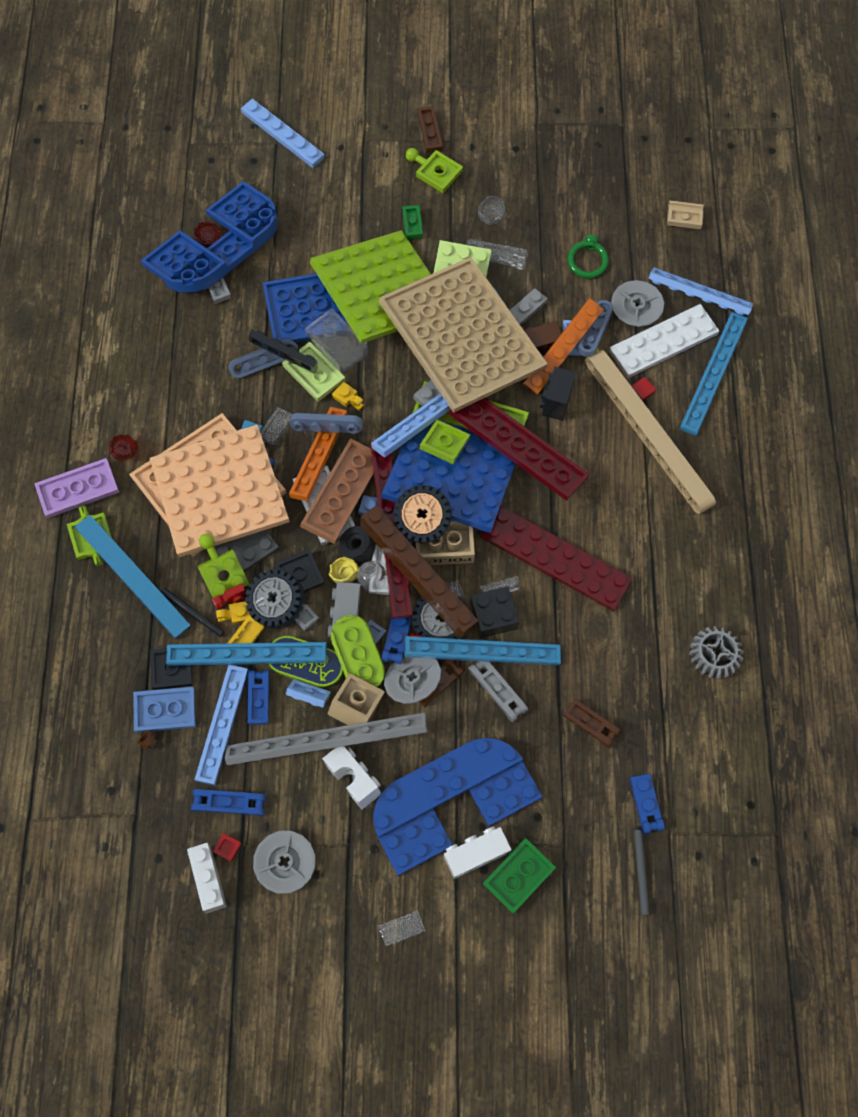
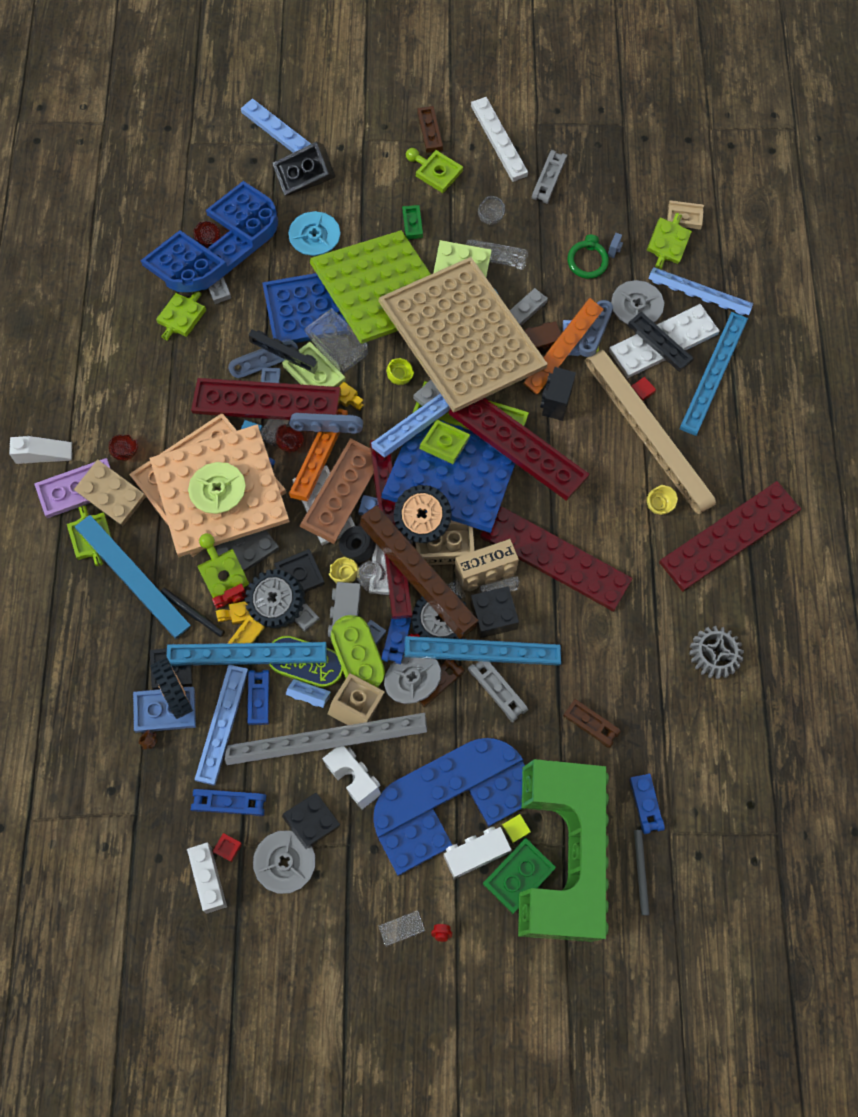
none -> white slope [9,436,72,464]
none -> tan brick [74,459,146,526]
none -> black wheel [150,657,193,719]
none -> lime plate [156,291,206,341]
none -> yellowish green piece [188,462,246,514]
none -> dark red plate [191,378,341,420]
none -> sand blue plate [261,367,281,383]
none -> black slope [272,141,336,196]
none -> clear red hair [275,424,304,452]
none -> black plate [282,792,340,849]
none -> medium azure piece [288,211,340,256]
none -> neon yellow hair [386,358,414,385]
none -> red plate [431,924,453,942]
none -> tan brick [454,539,519,591]
none -> white plate [471,97,528,182]
none -> neon yellow tile [502,814,531,843]
none -> bright green arch [518,759,609,942]
none -> light grey plate [532,150,567,204]
none -> sand blue plate [608,233,623,258]
none -> black plate [628,311,693,372]
none -> light yellow hair [646,485,678,515]
none -> lime plate [647,213,692,269]
none -> dark red plate [659,481,801,592]

